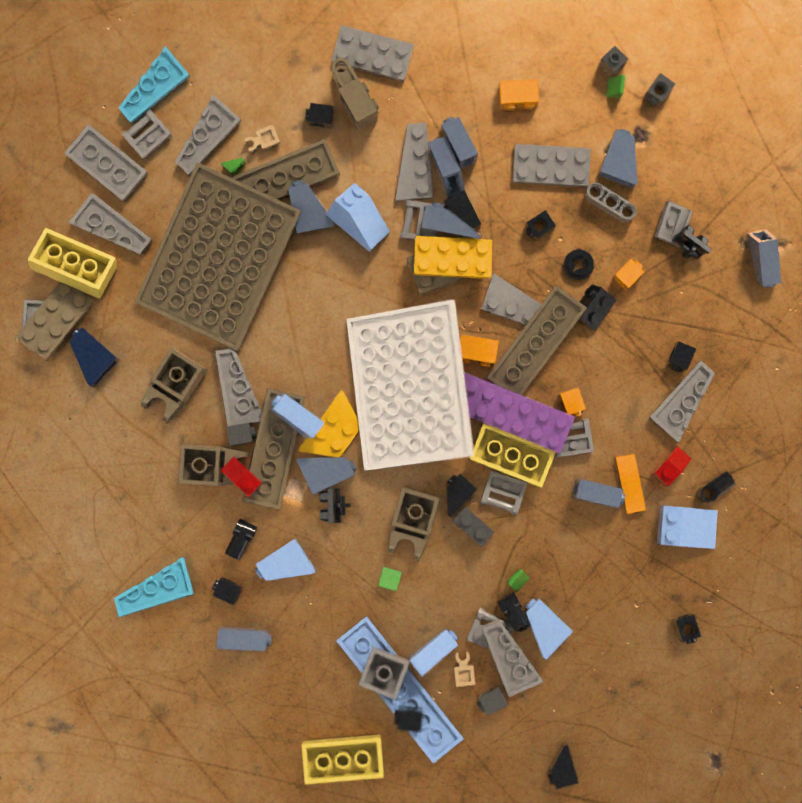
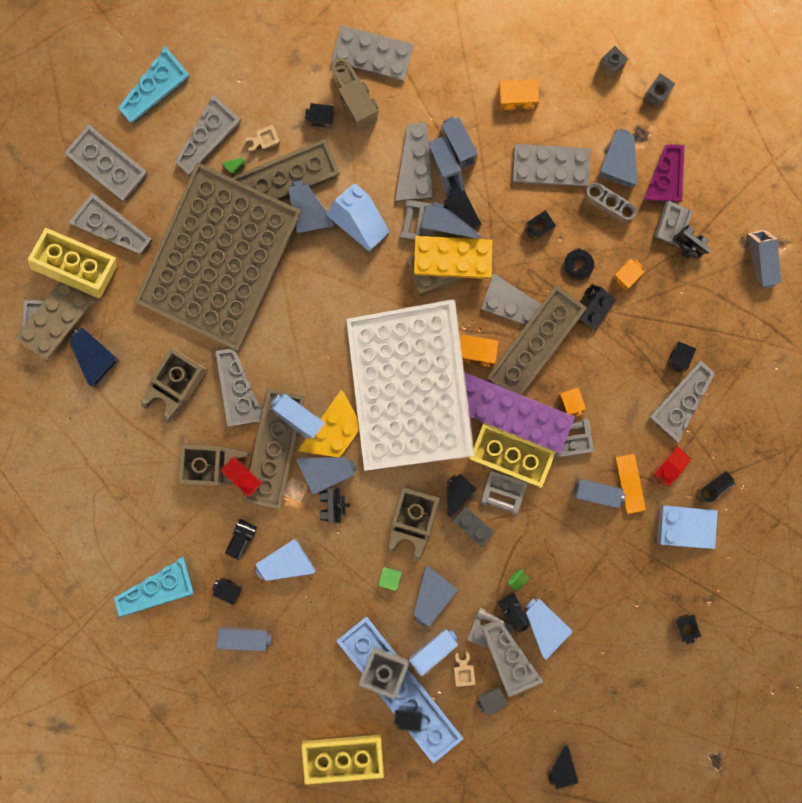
light grey plate [121,110,172,160] -> none
dark grey brick [226,423,256,446] -> none
bright green slope [607,75,626,99] -> none
none -> sand blue slope [414,565,458,627]
none -> magenta wing [643,144,685,203]

